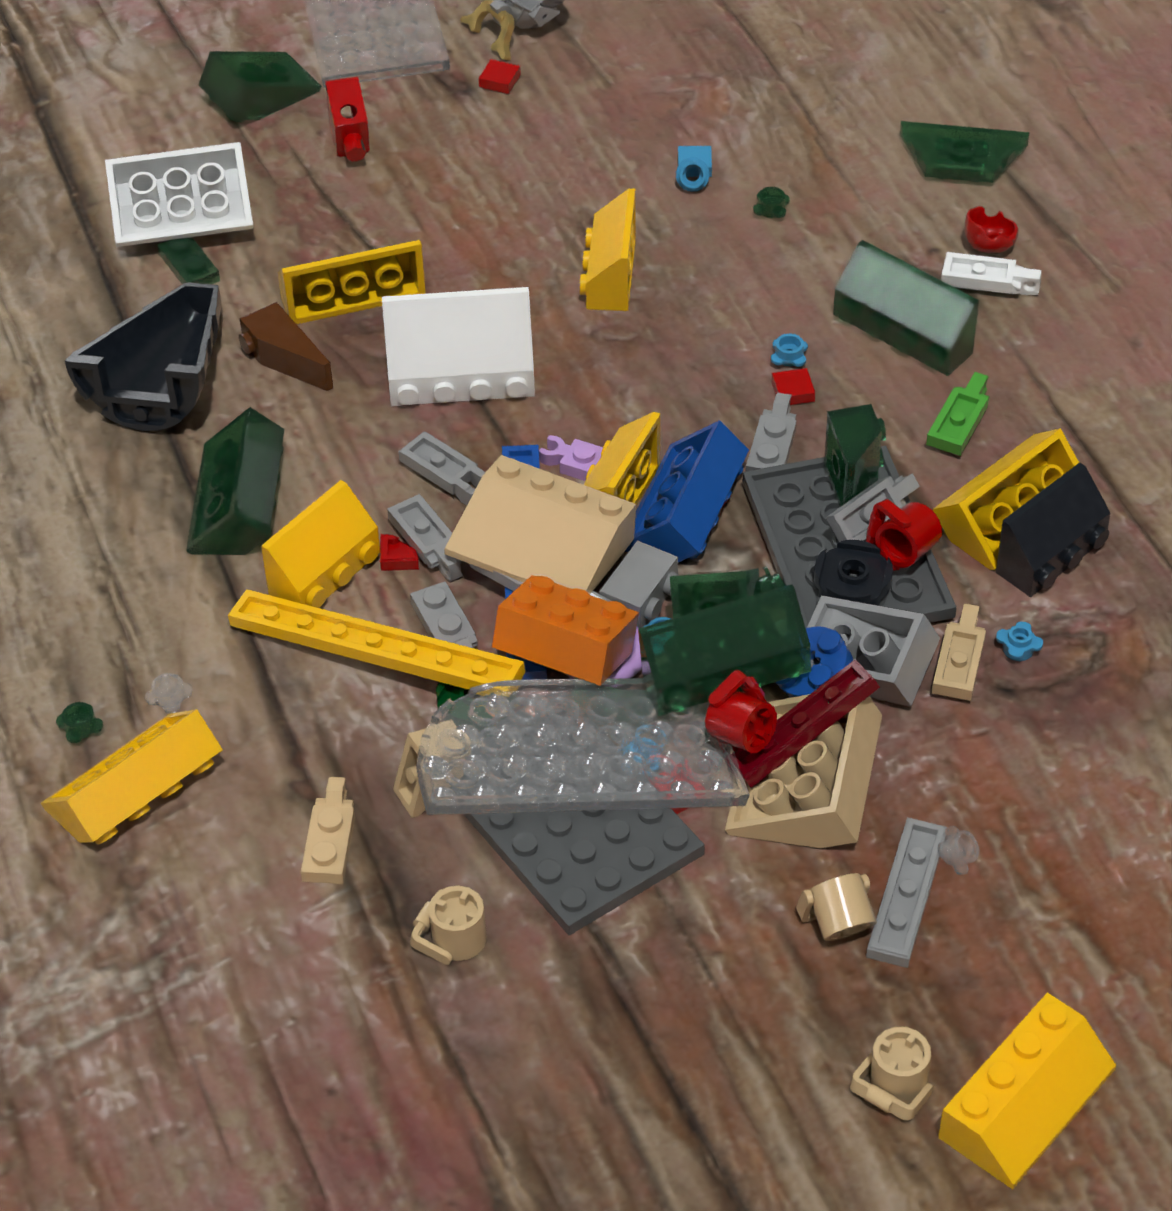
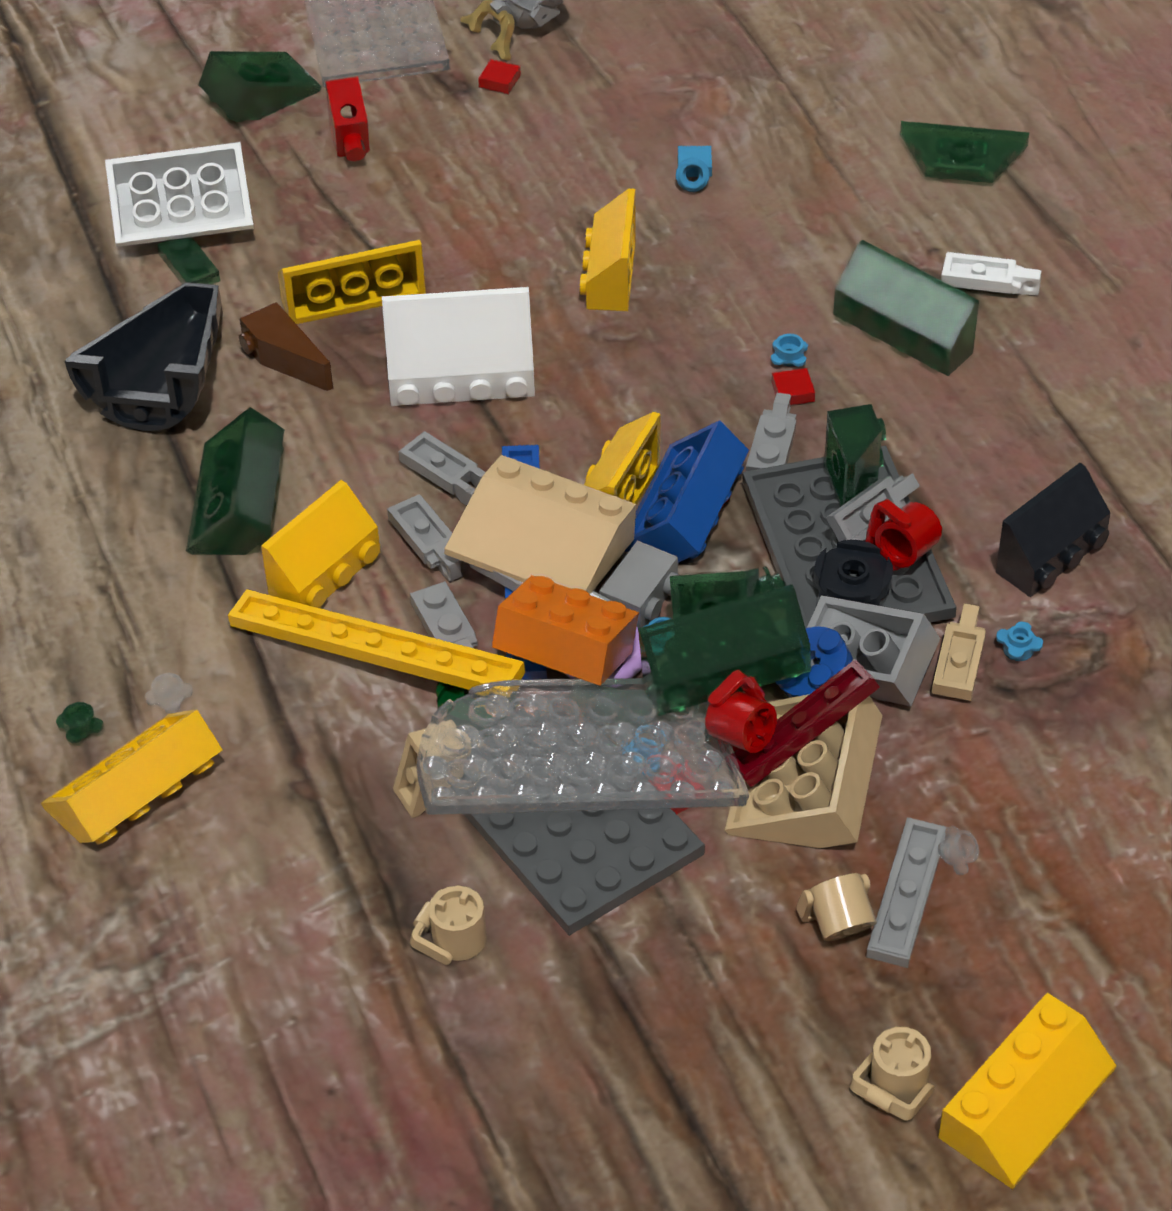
tan hinge [301,777,355,884] -> none
red tile [380,534,419,571] -> none
lavender plate [539,435,603,481] -> none
clear green plate [753,187,790,218] -> none
bright green hinge [926,372,990,456] -> none
yellow slope [933,428,1079,570] -> none
red hair [965,206,1019,253] -> none

